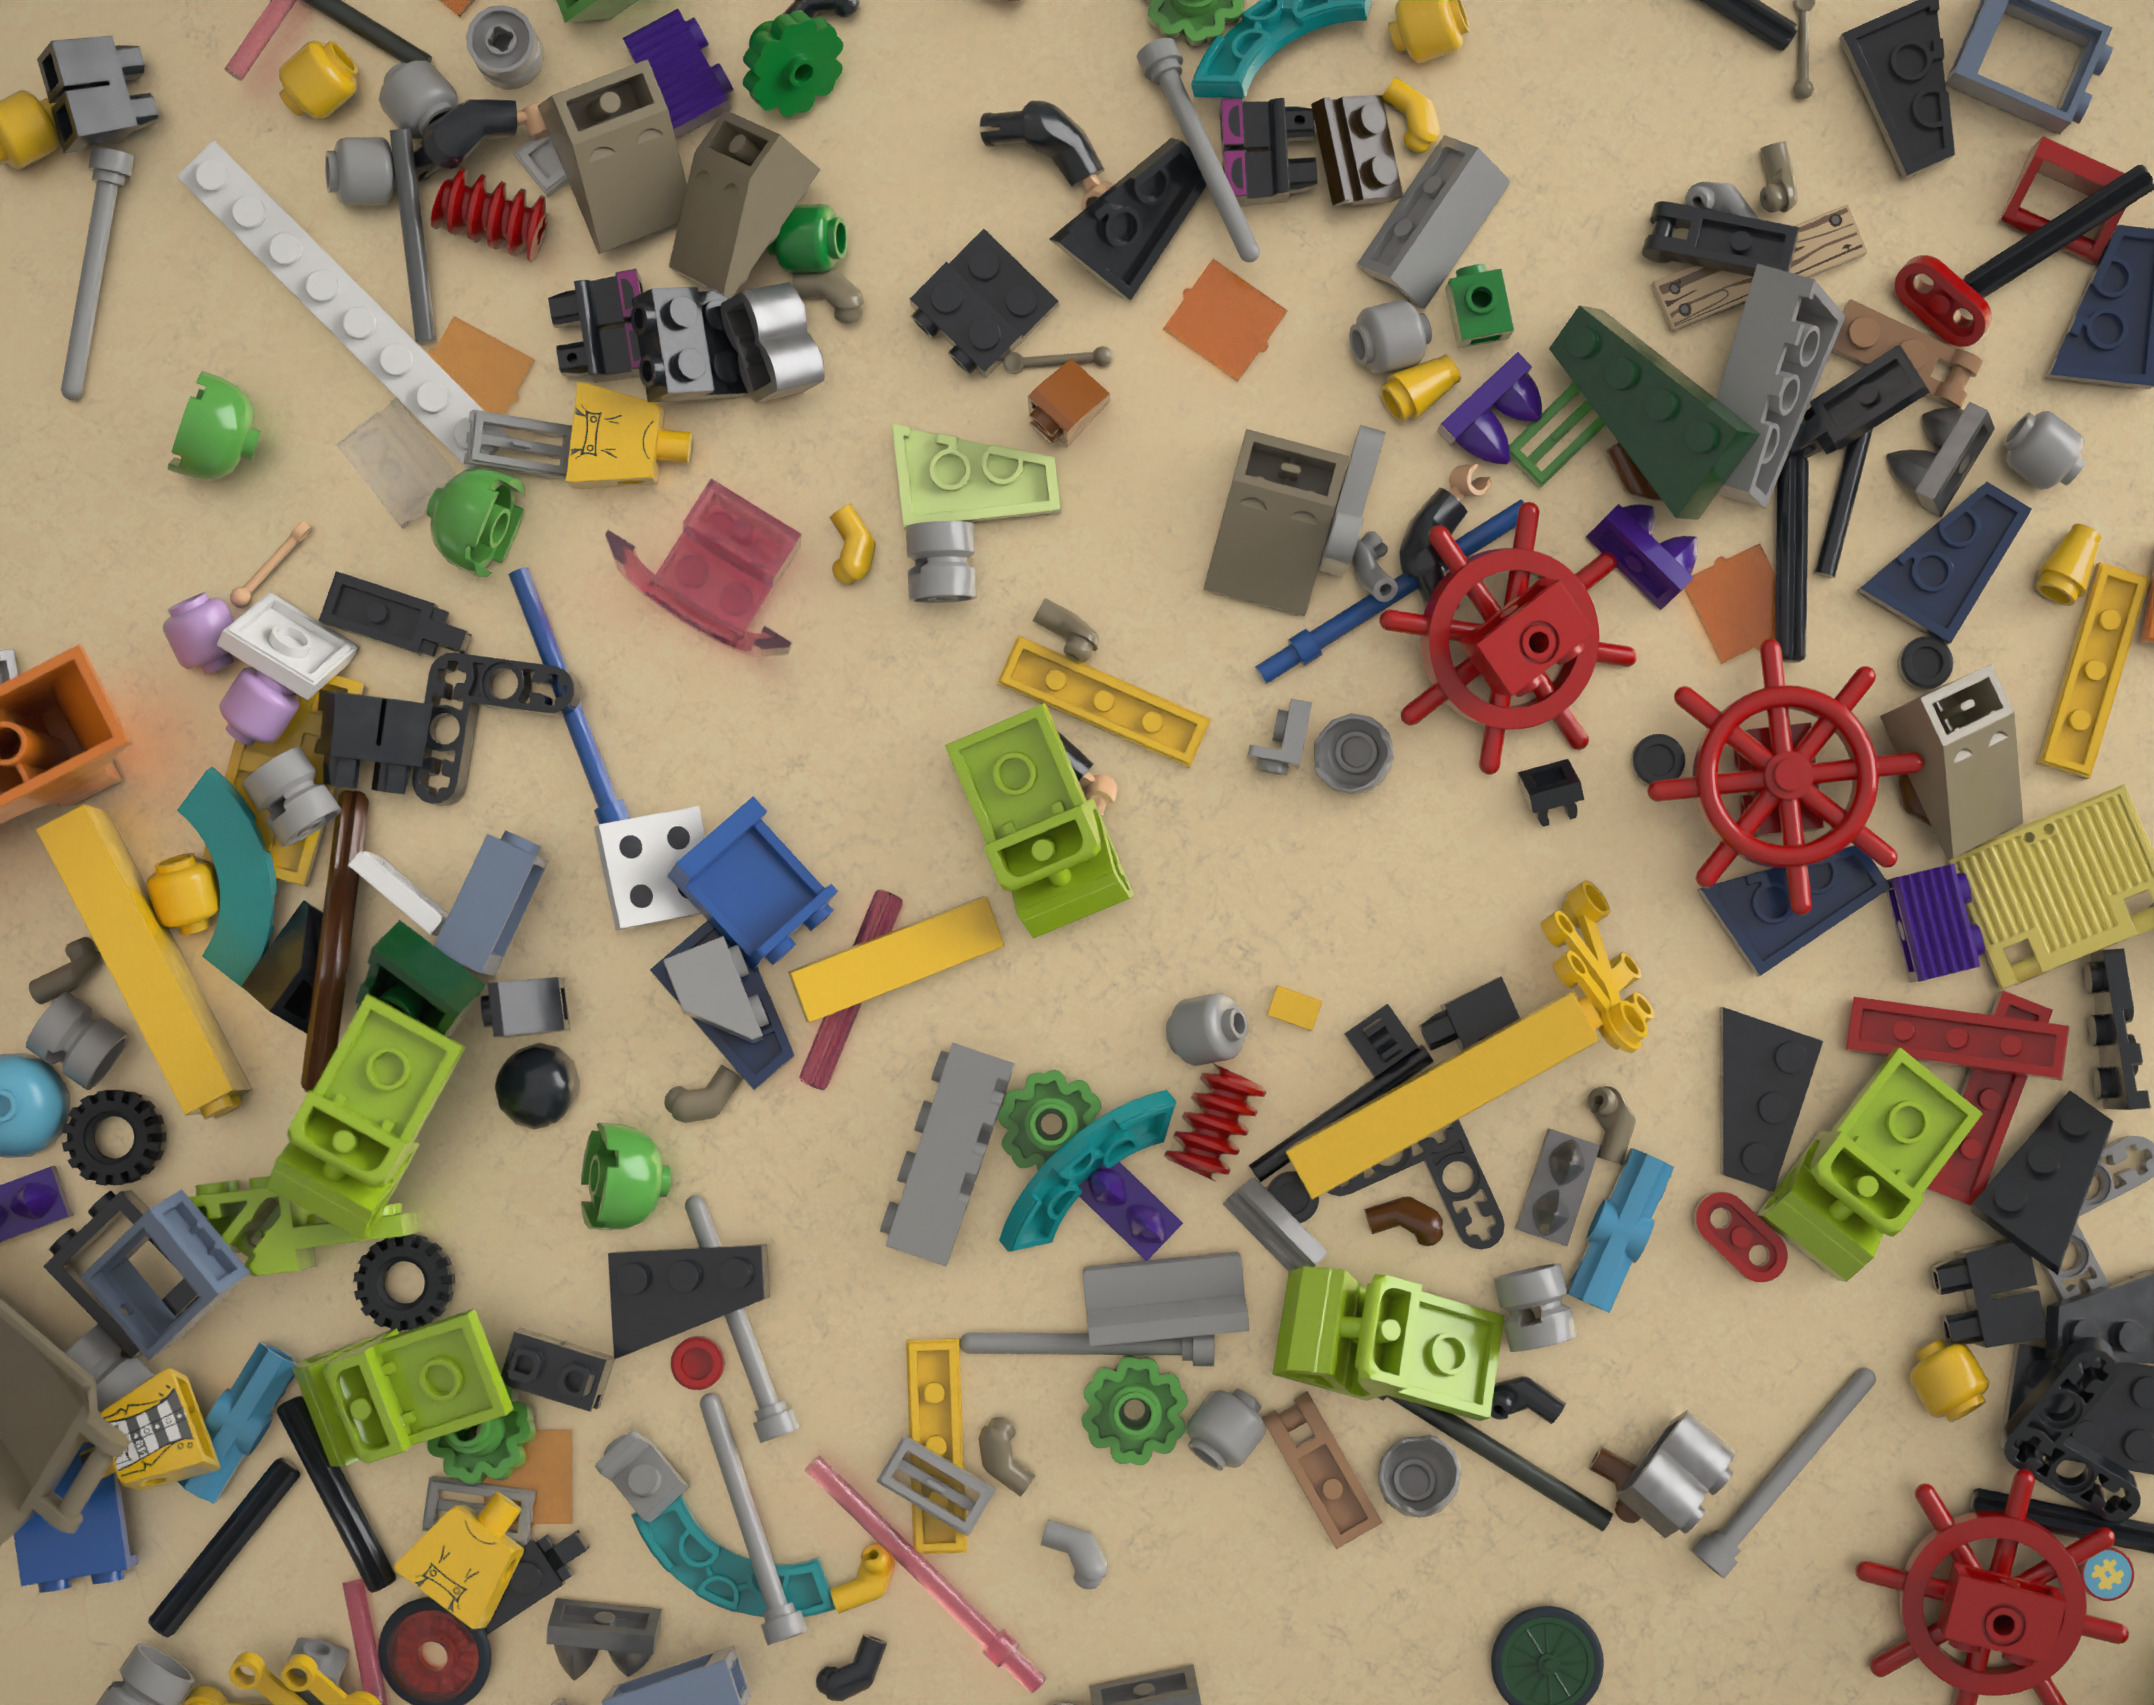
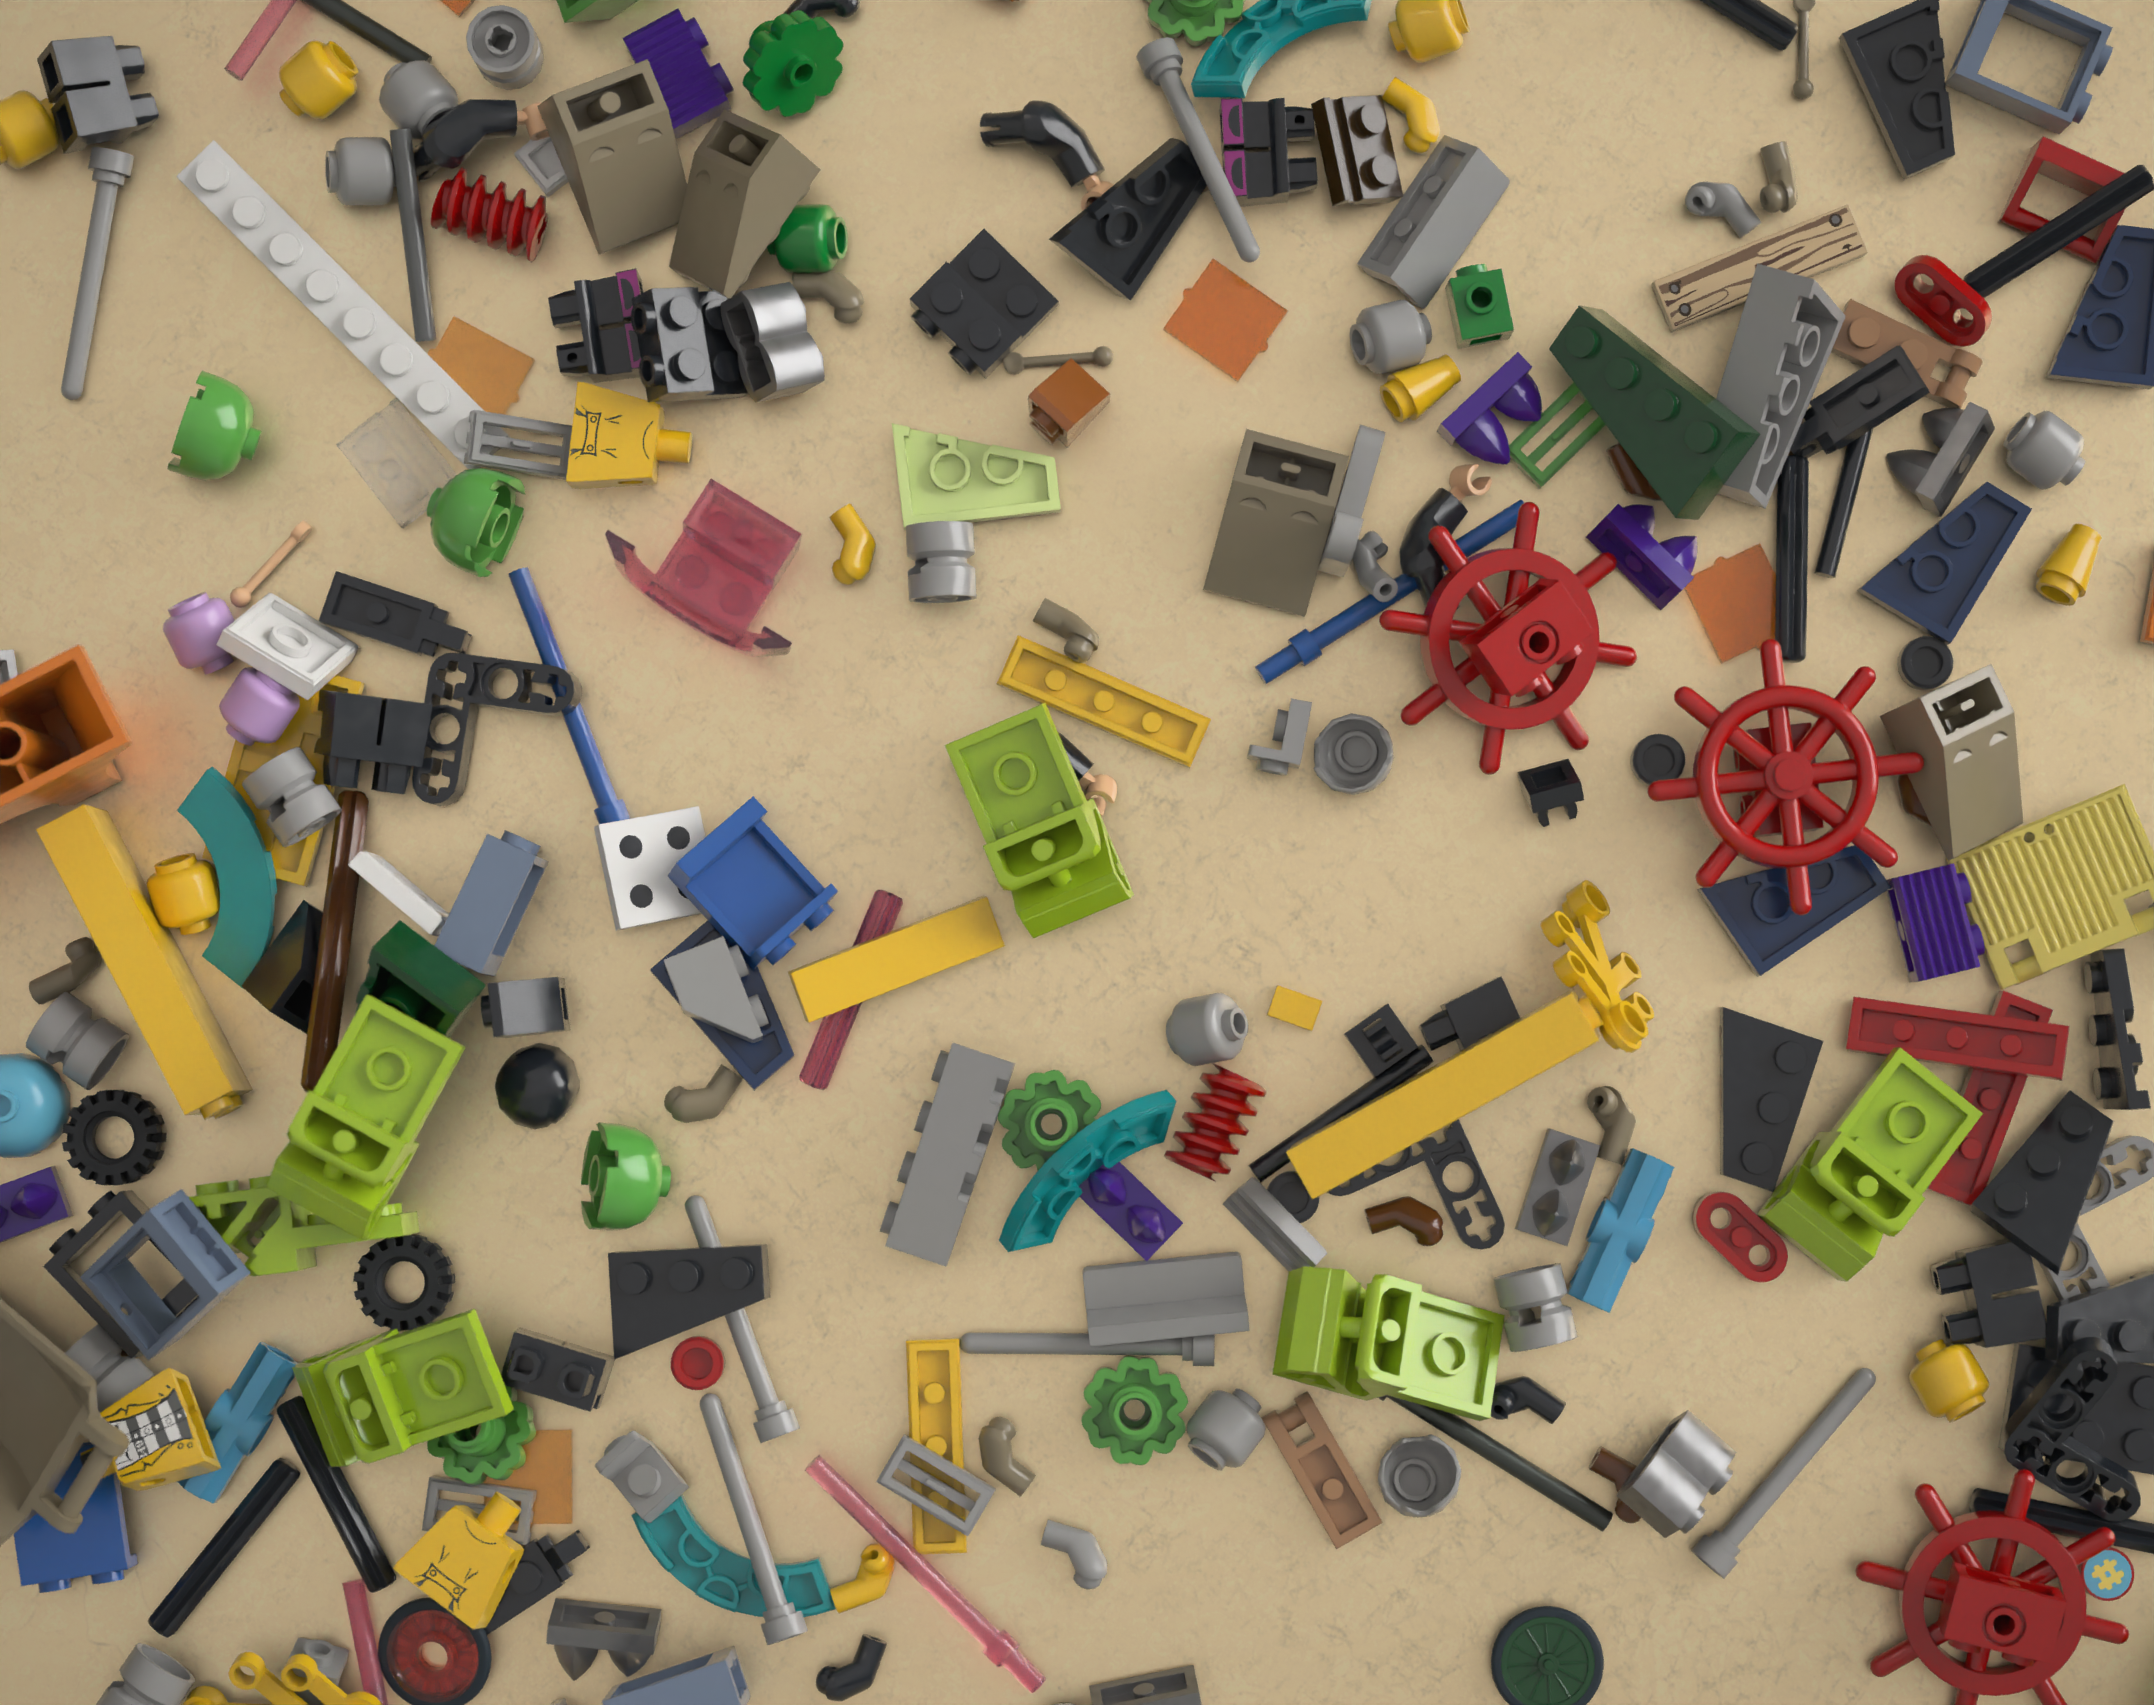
black plate [1641,201,1799,277] -> none
yellow tile [2036,562,2150,779] -> none

